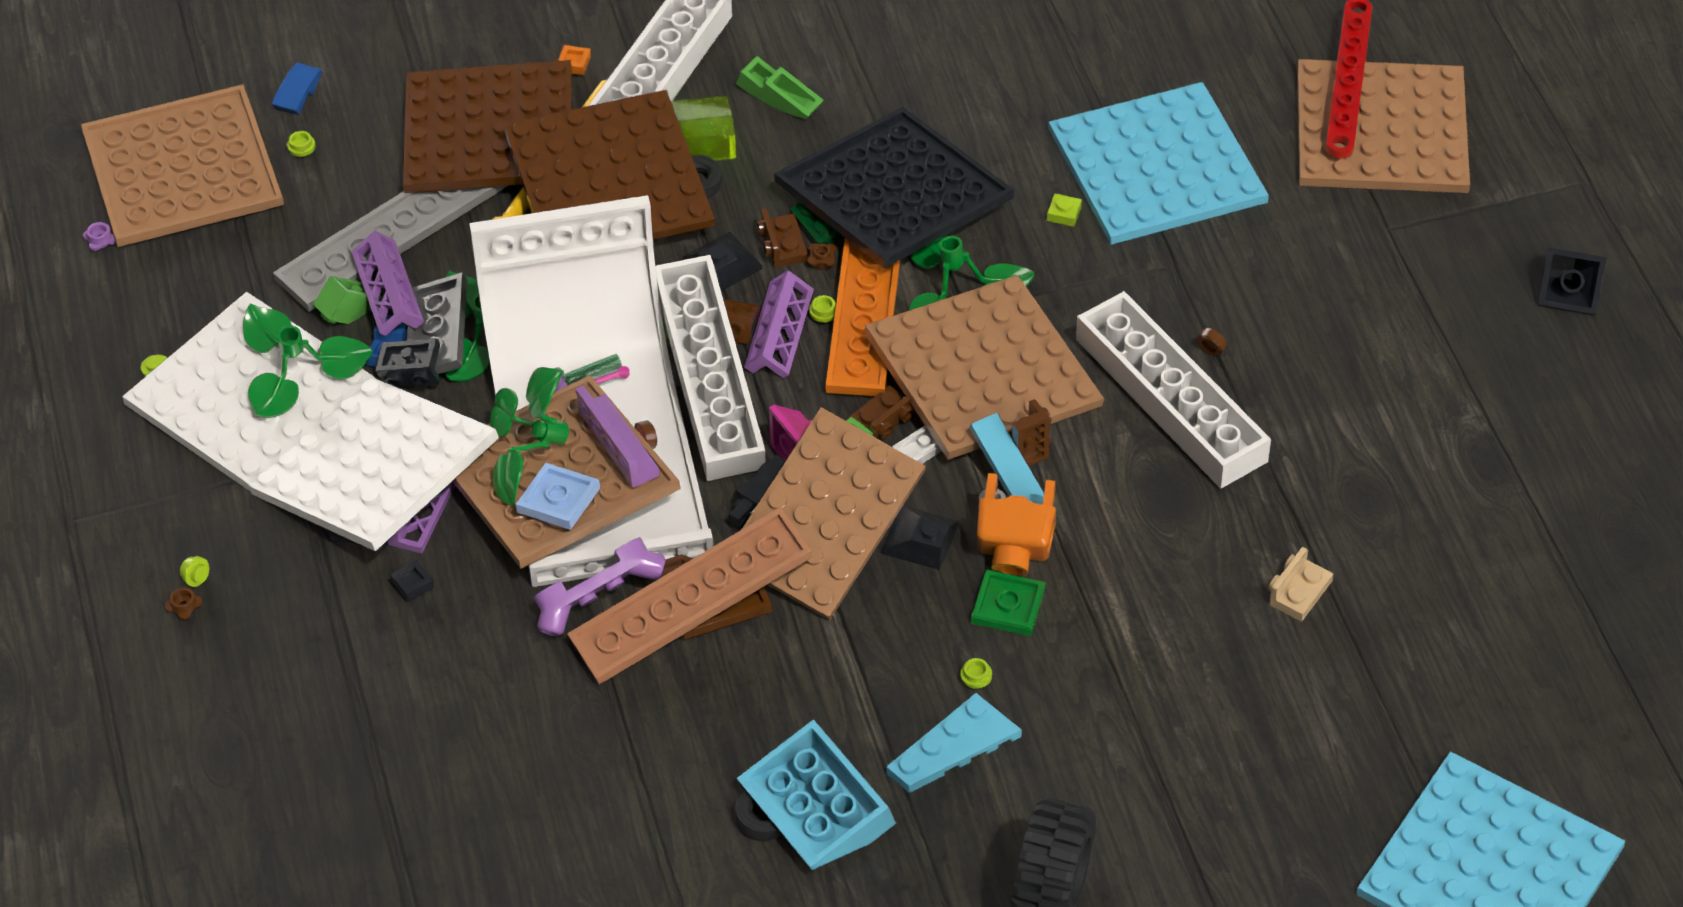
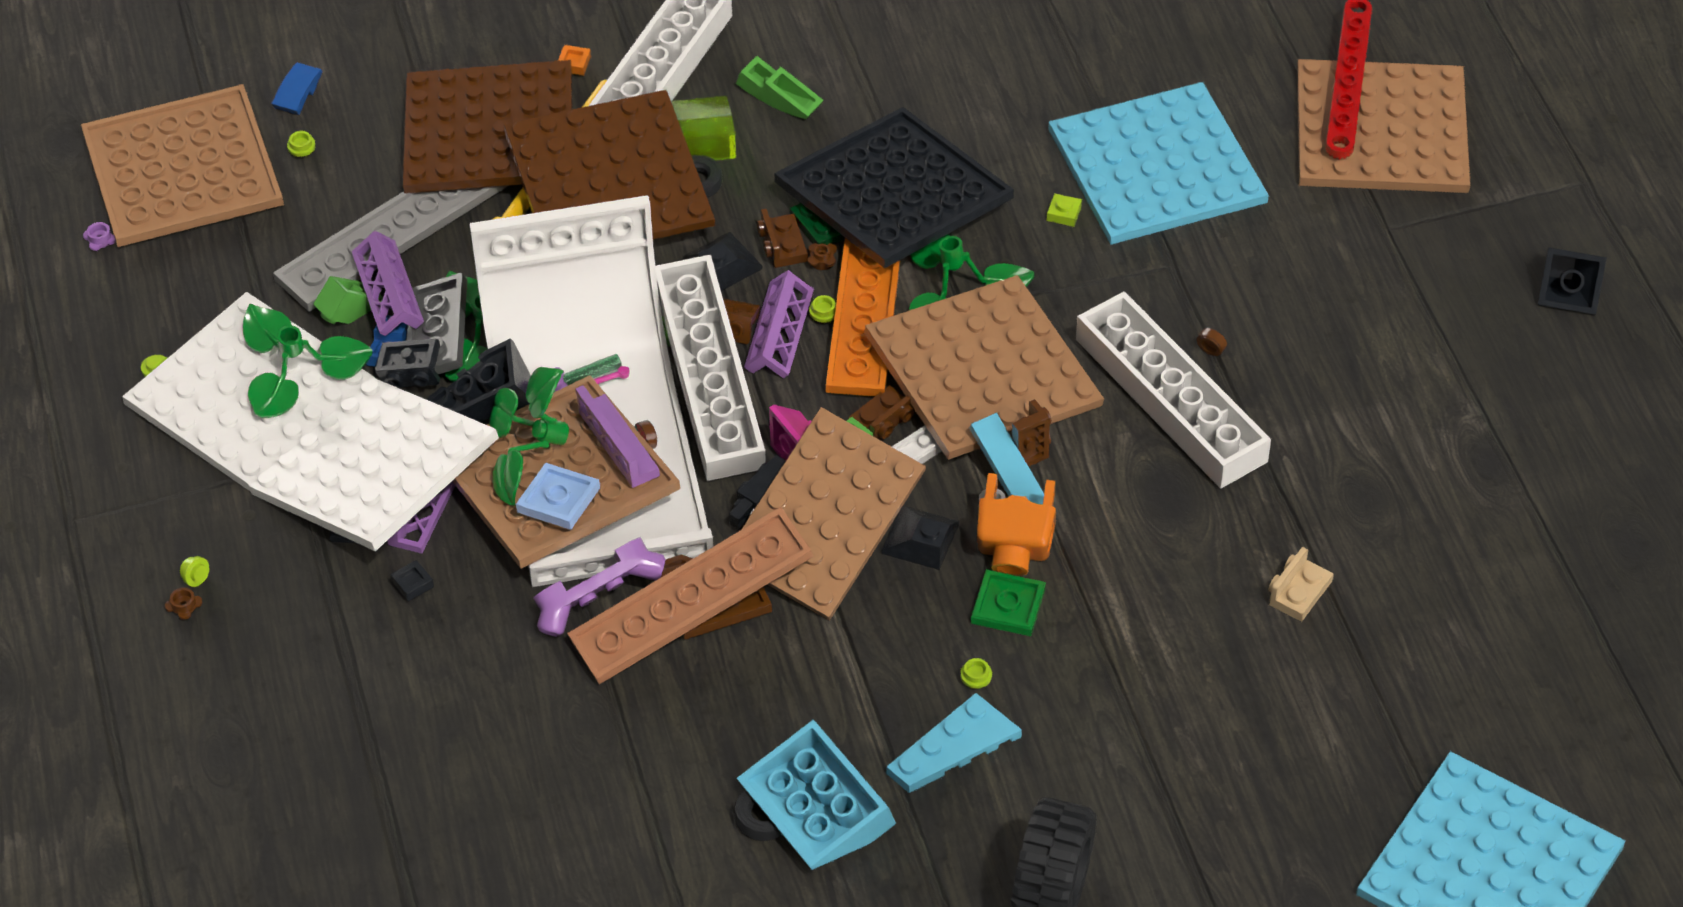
none -> black wedge [426,338,531,421]

